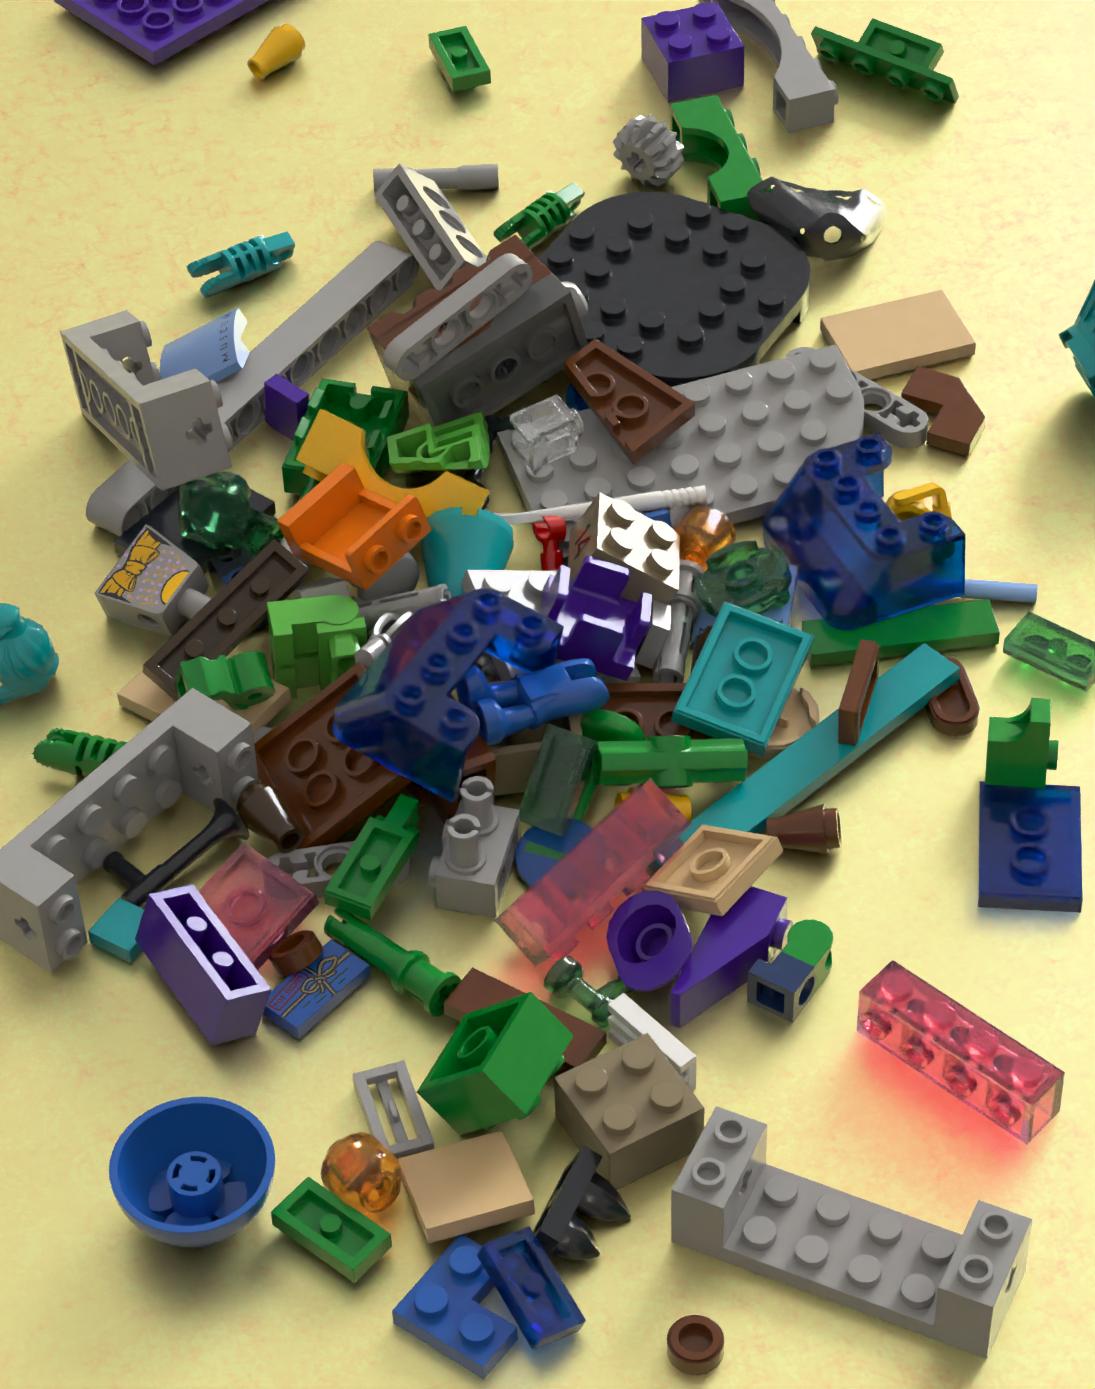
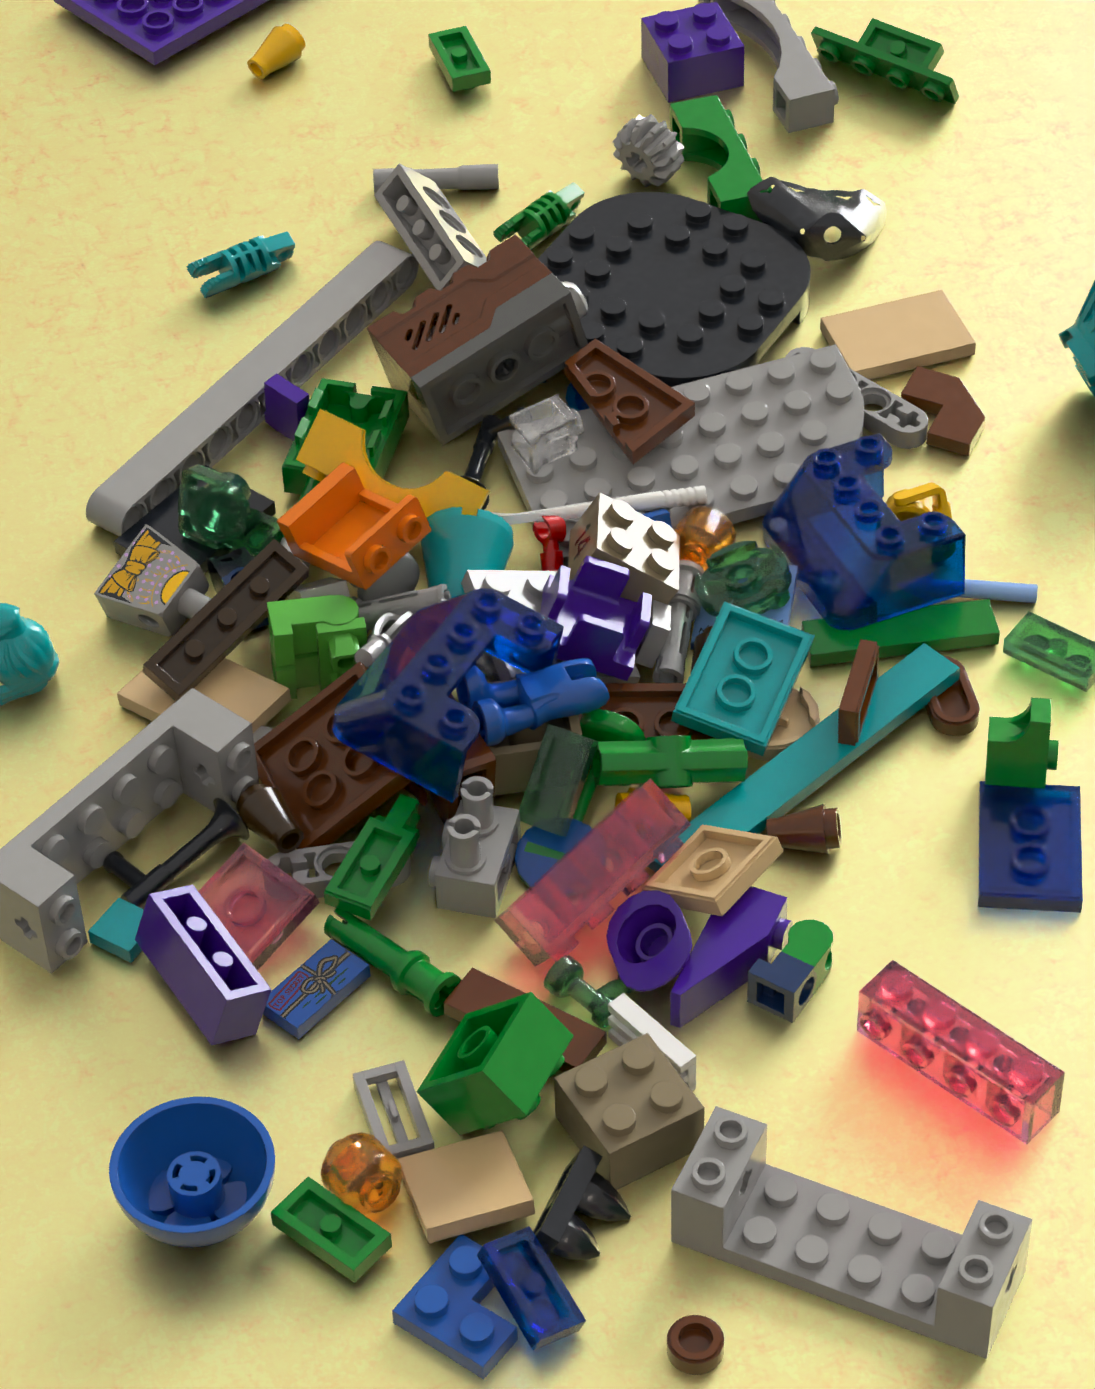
green hinge [32,728,127,778] -> none
light grey plate [60,310,233,491] -> none
medium blue slope [160,308,249,382] -> none
green leg [174,651,275,710] -> none
reddish brown tile [269,930,323,976] -> none
light grey beam [383,253,533,381] -> none
bright green slope [387,411,490,474] -> none

